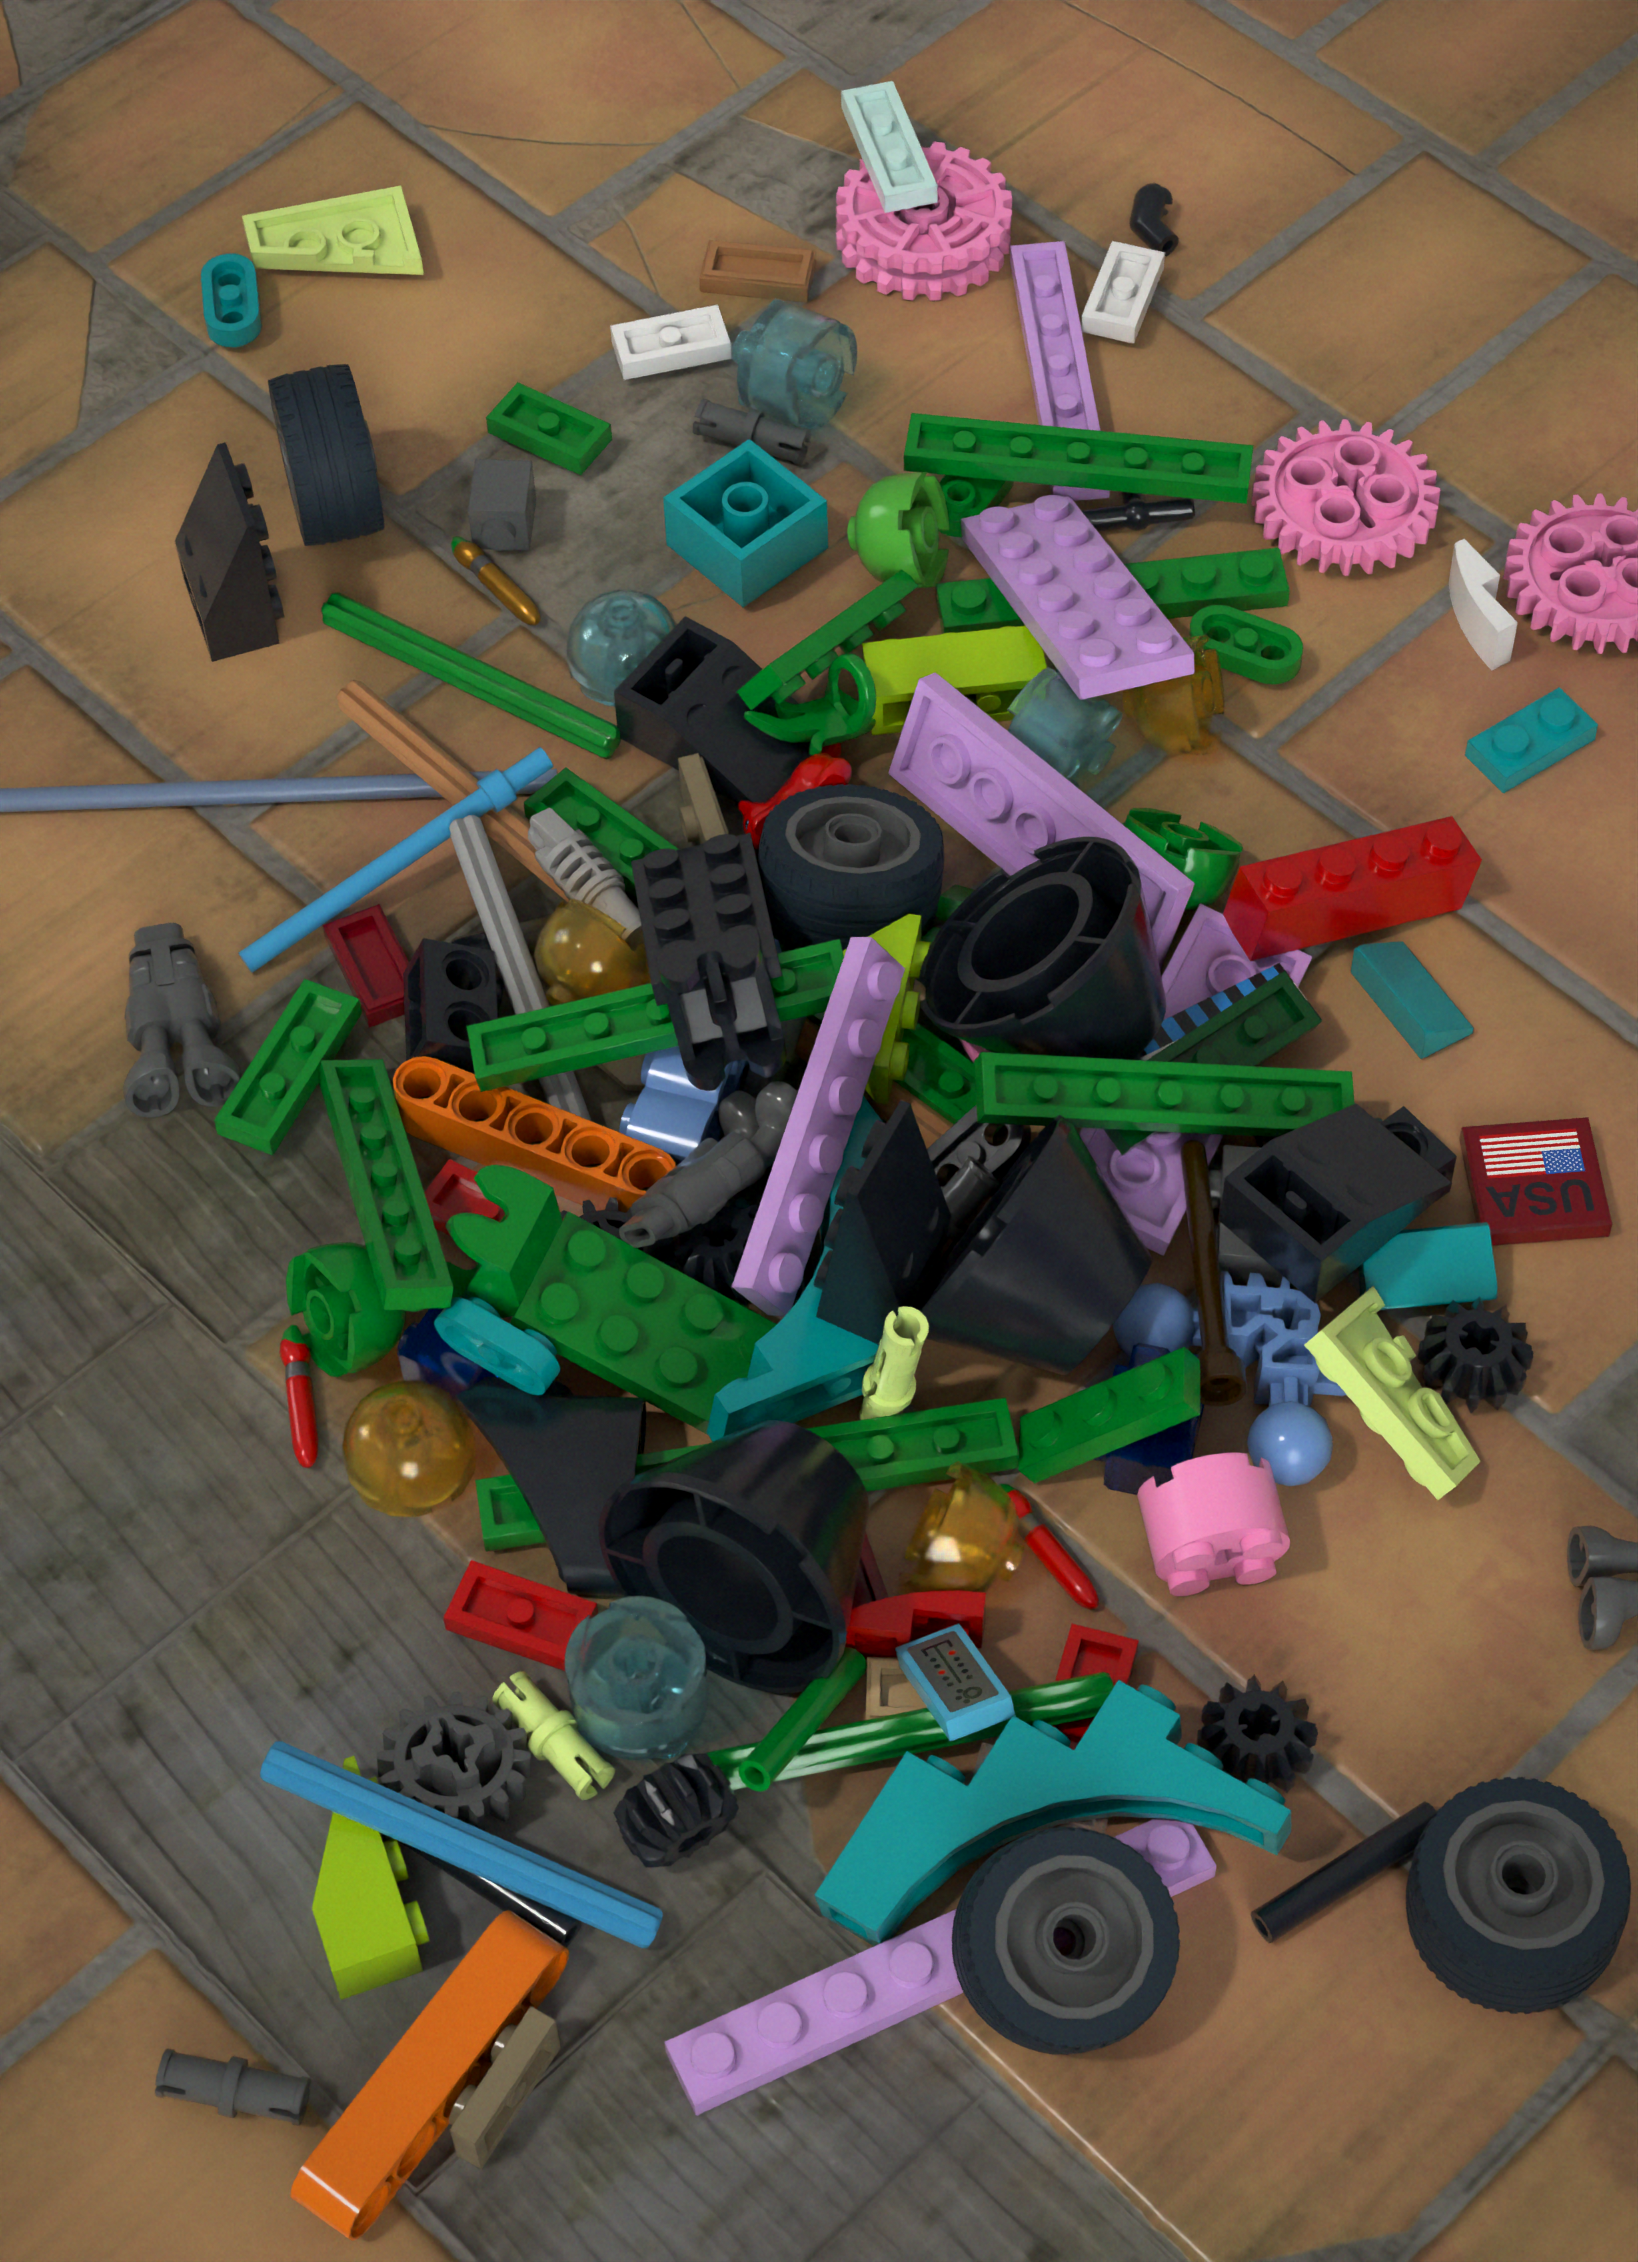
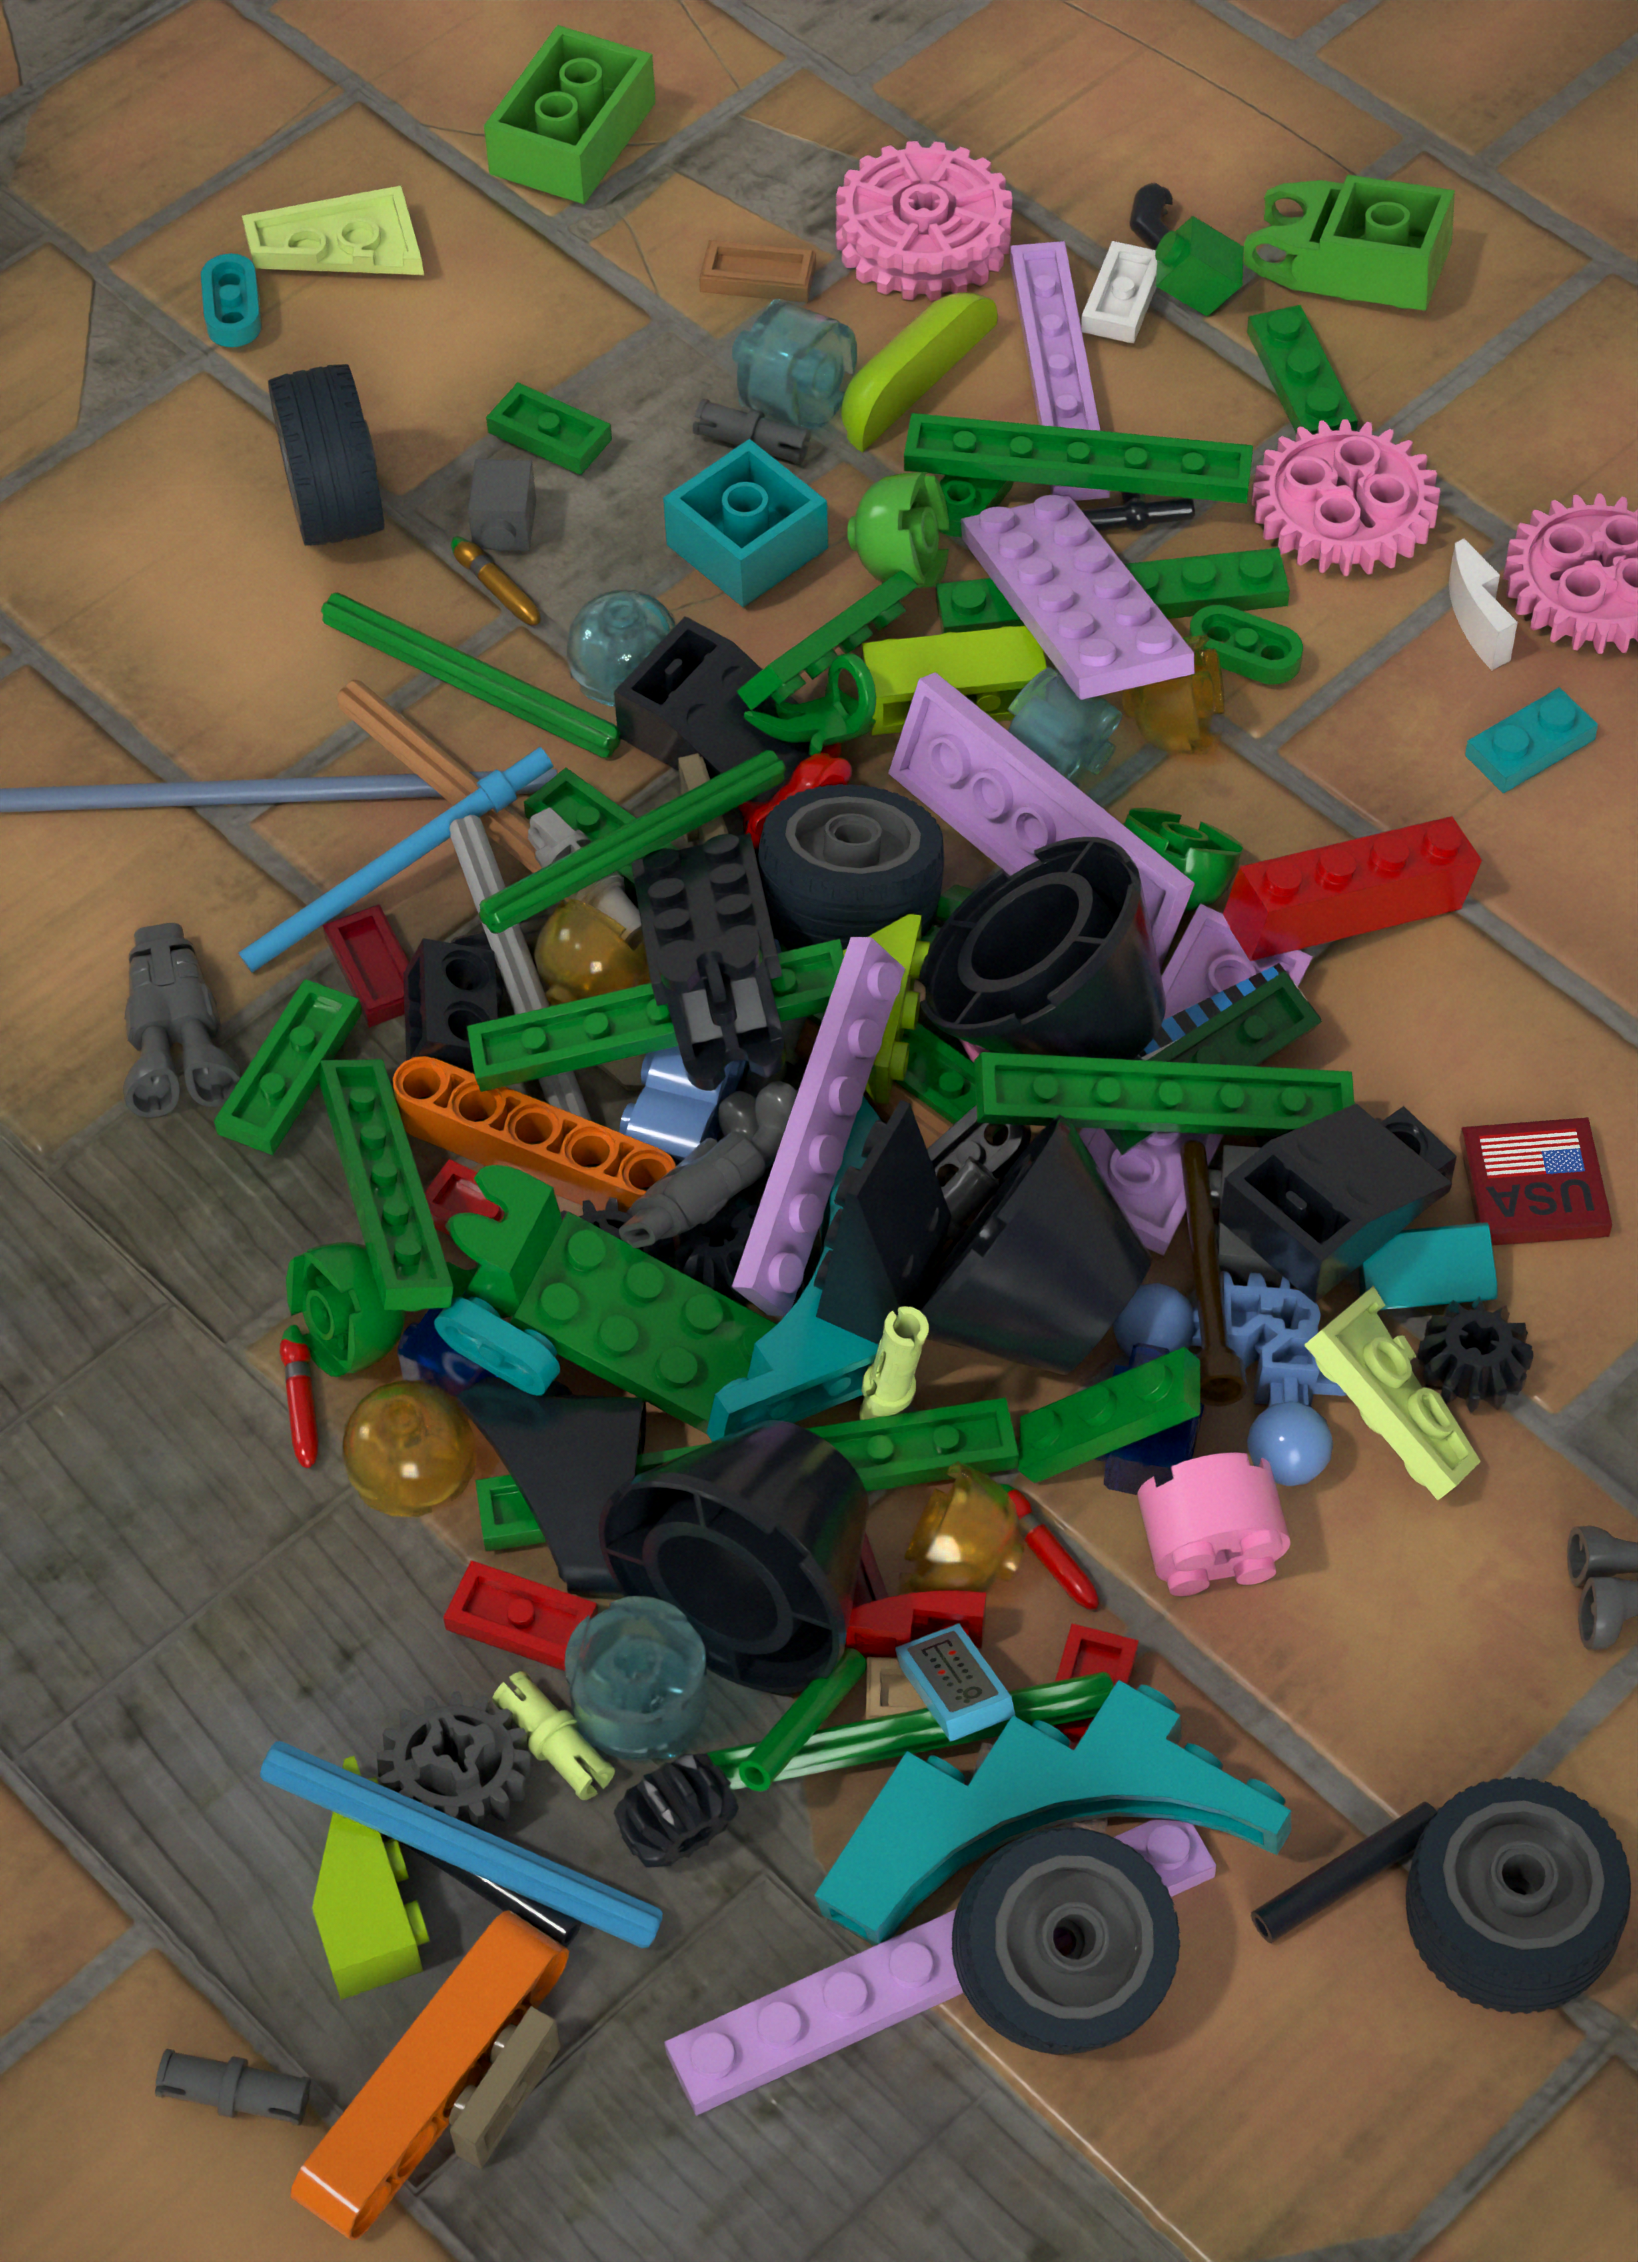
black slope [175,442,284,662] -> none
white plate [610,305,732,380] -> none
light aqua plate [841,81,938,213] -> none
black gear [1196,1674,1318,1793] -> none
teal slope [1351,941,1474,1059] -> none
none -> green axle [479,750,786,934]
none -> bright green brick [484,25,656,204]
none -> lime brick [841,292,998,453]
none -> green brick [1155,215,1244,317]
none -> bright green brick [1244,174,1455,311]
none -> green plate [1247,305,1358,435]

